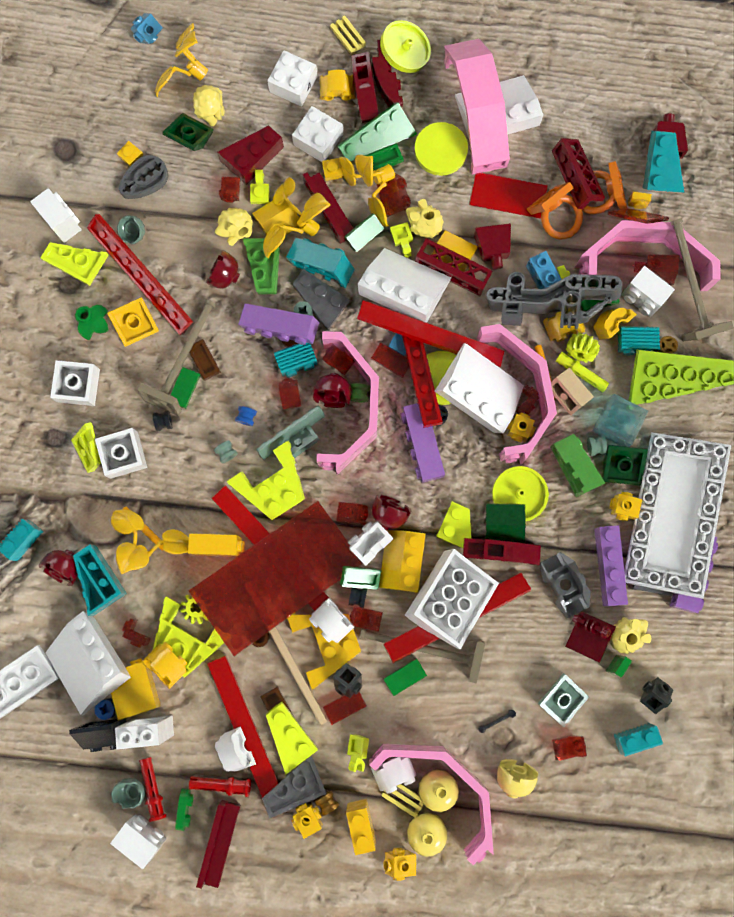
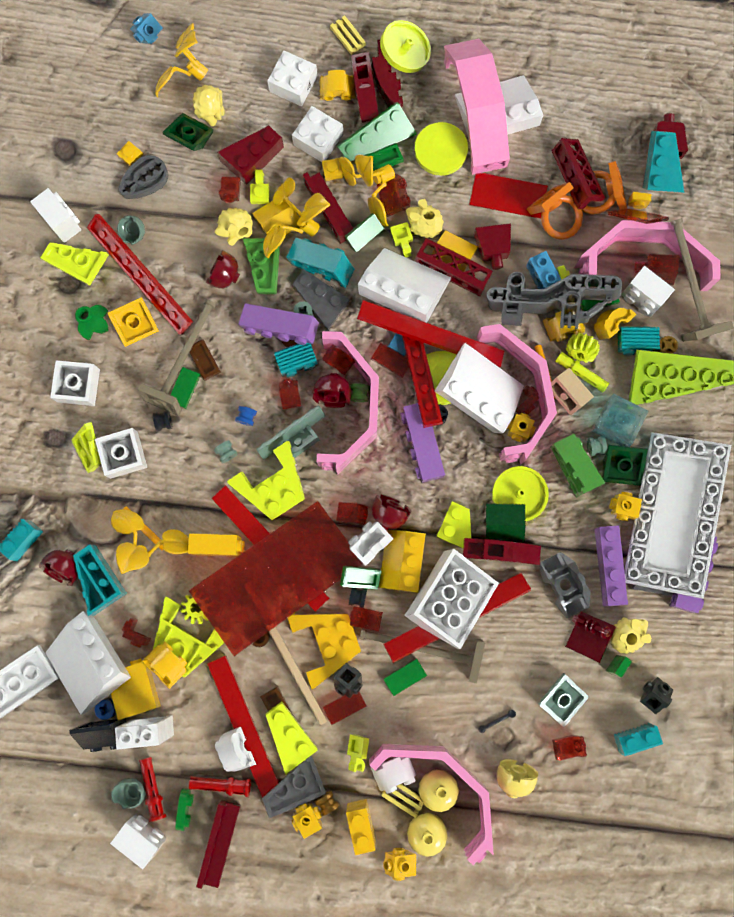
white cylinder [309,598,354,643] -> none

